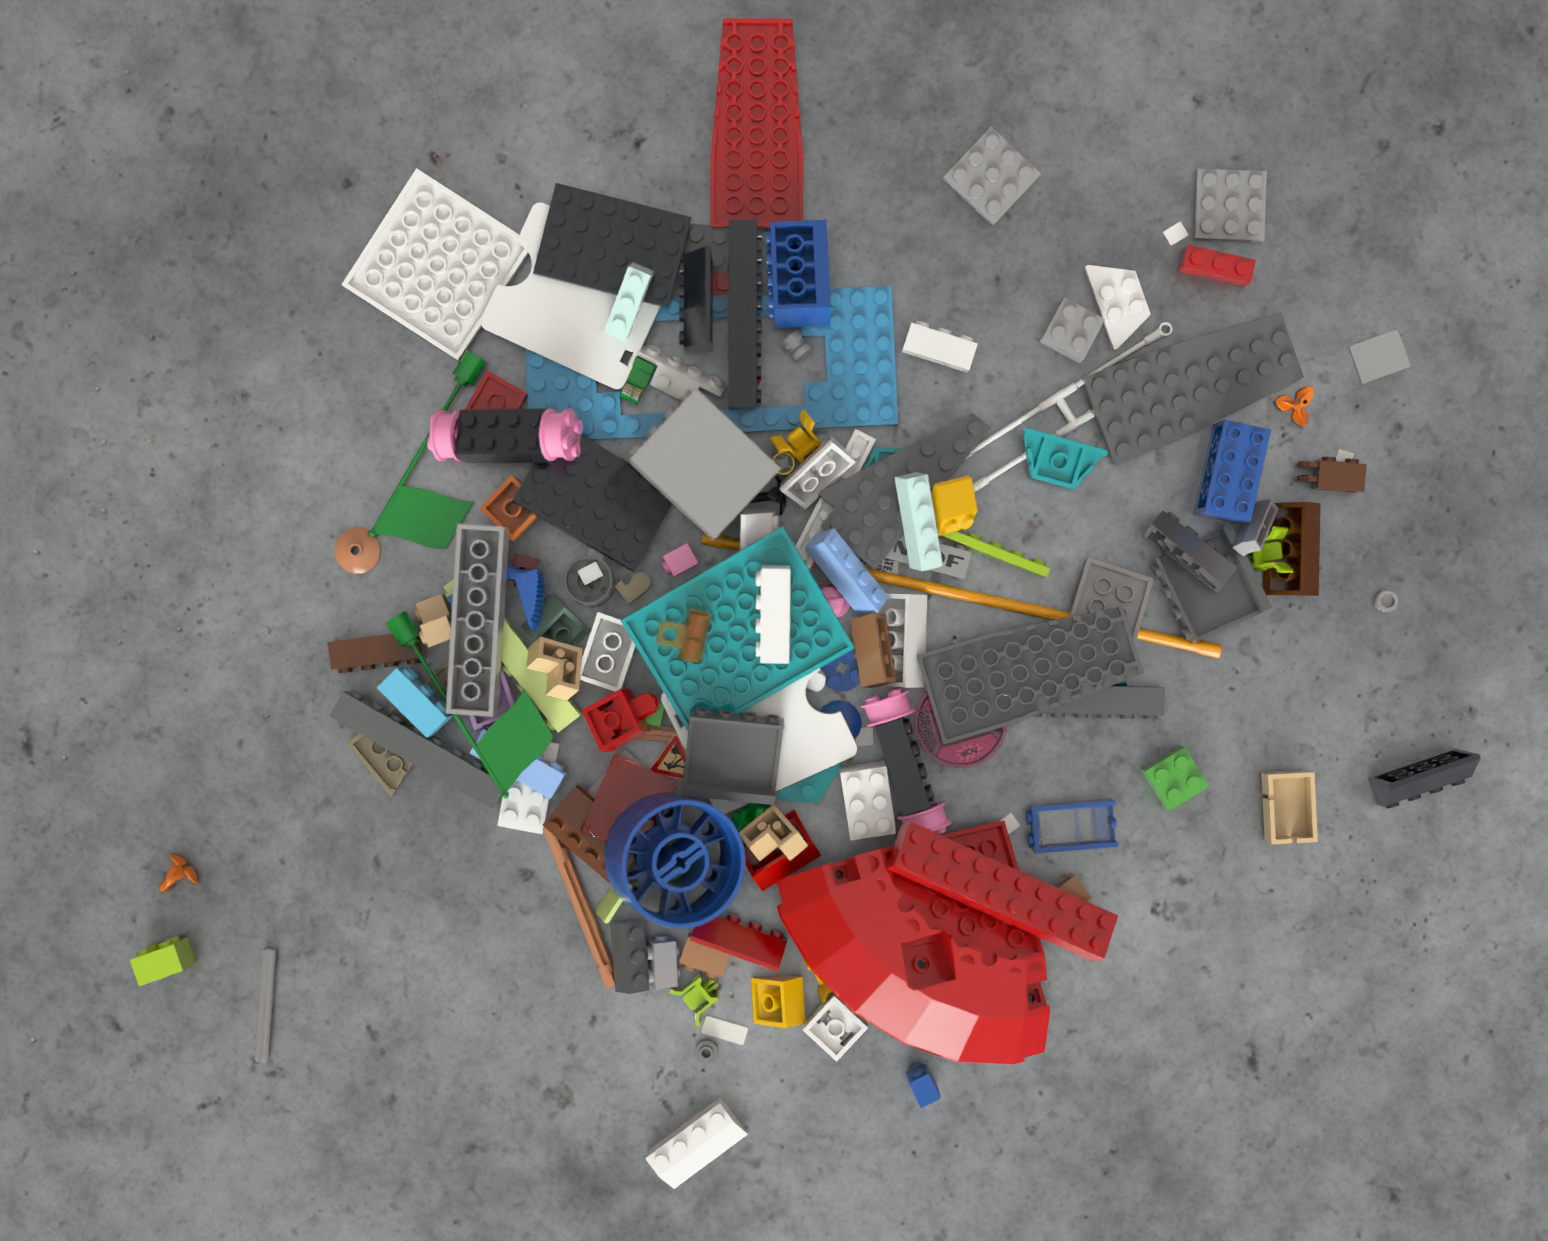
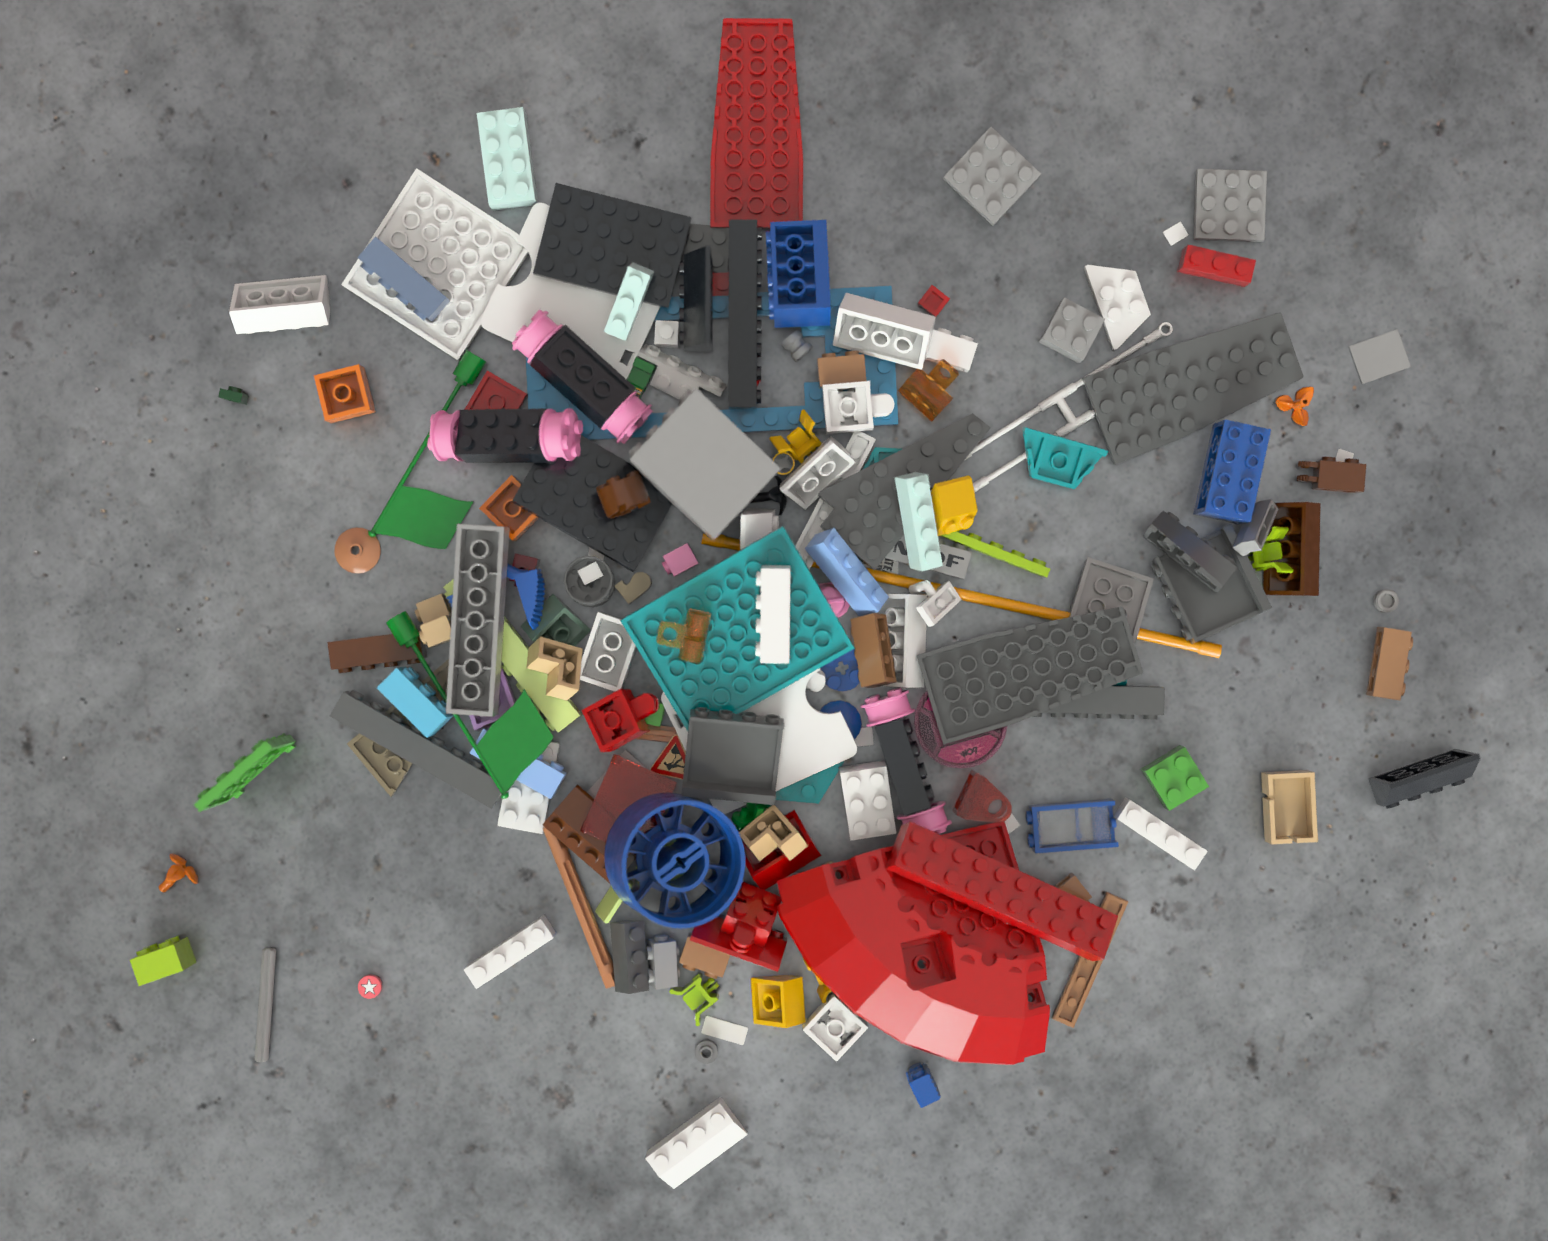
none -> bright green plate [194,733,296,812]
none -> dark green plate [218,386,249,405]
none -> white slope [229,275,330,334]
none -> orange brick [313,364,376,423]
none -> sand blue brick [357,236,450,322]
none -> coral tile [358,974,382,999]
none -> white brick [464,915,557,989]
none -> light aqua brick [477,107,538,211]
none -> black brick [512,310,653,444]
none -> reddish brown brick [596,470,651,518]
none -> white brick [654,320,680,348]
none -> red brick [720,881,782,953]
none -> medium nougat brick [817,351,866,389]
none -> white brick [822,381,894,434]
none -> white slope [833,293,936,370]
none -> clear orange piece [898,359,959,422]
none -> white plate [909,580,962,627]
none -> red plate [917,285,950,317]
none -> clear red hose [952,769,1012,823]
none -> medium nougat tile [1051,891,1128,1028]
none -> white brick [1113,797,1207,870]
none -> medium nougat brick [1366,627,1413,700]

